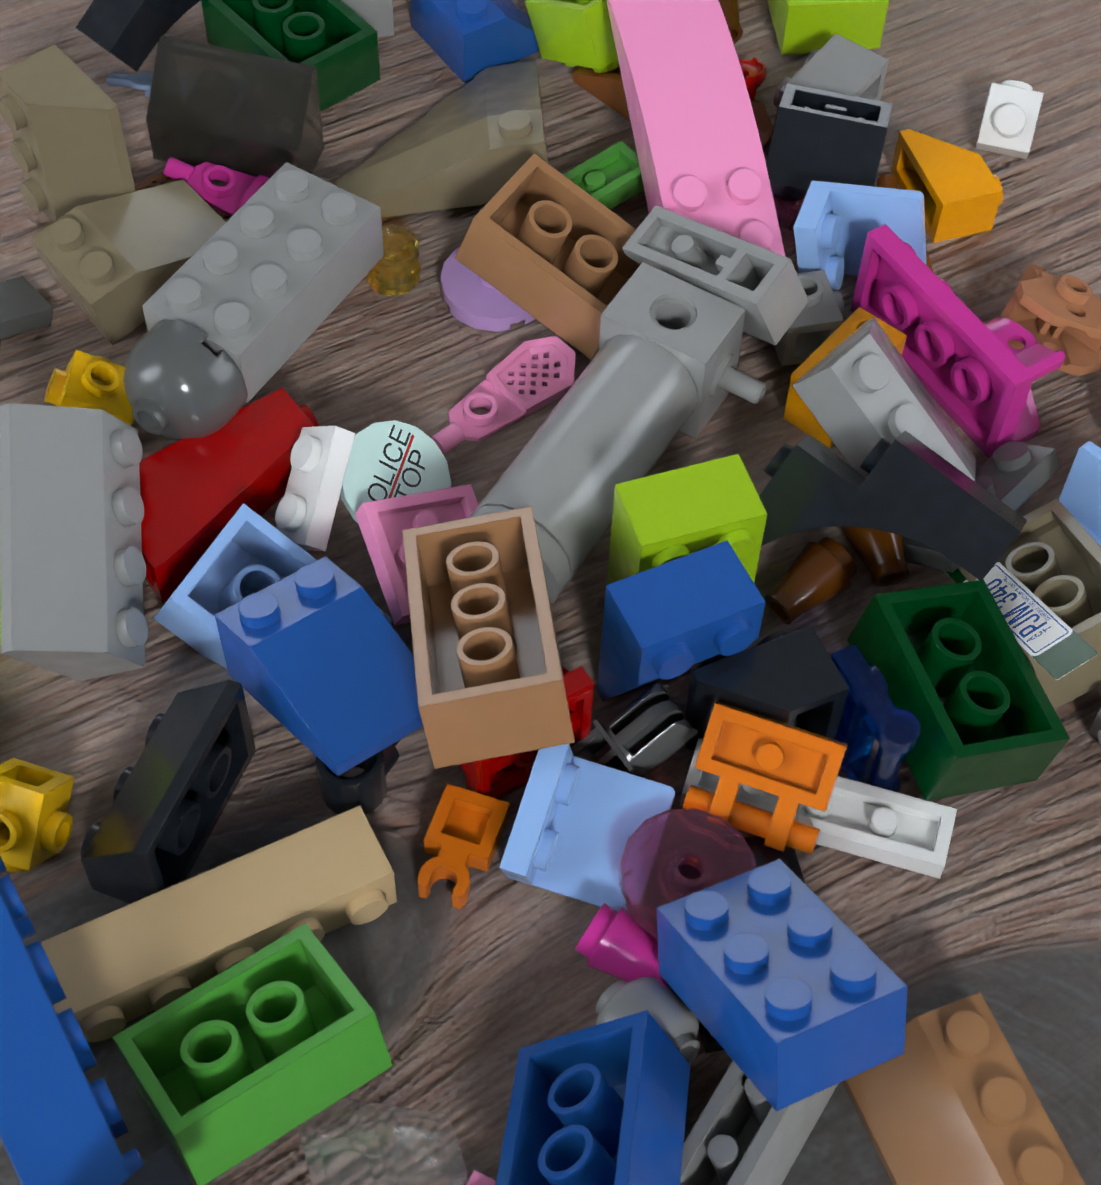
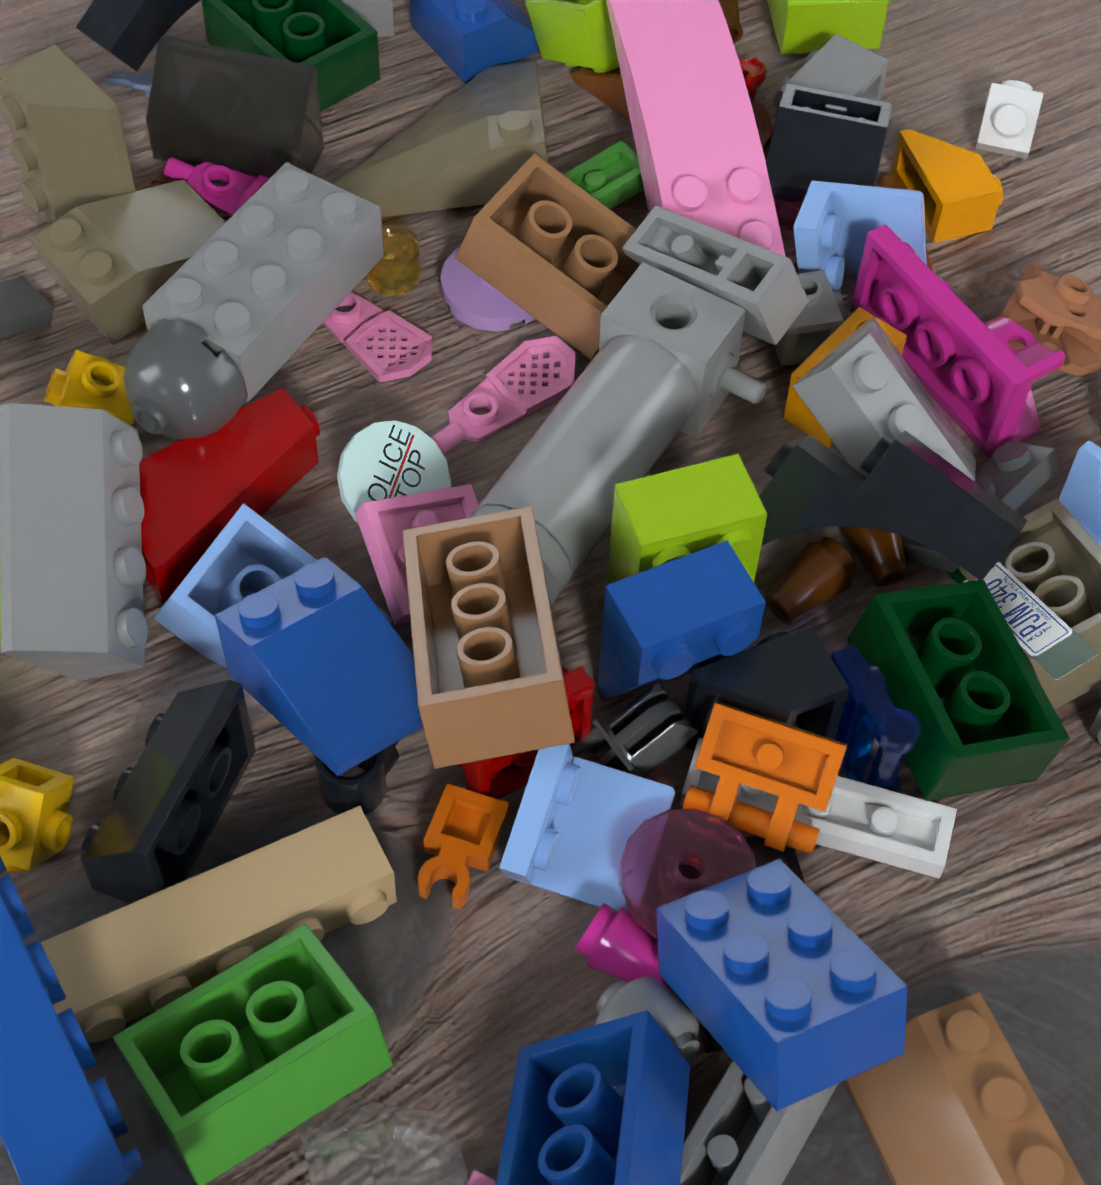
white plate [275,426,355,551] -> none
none -> bright pink piece [323,291,433,382]

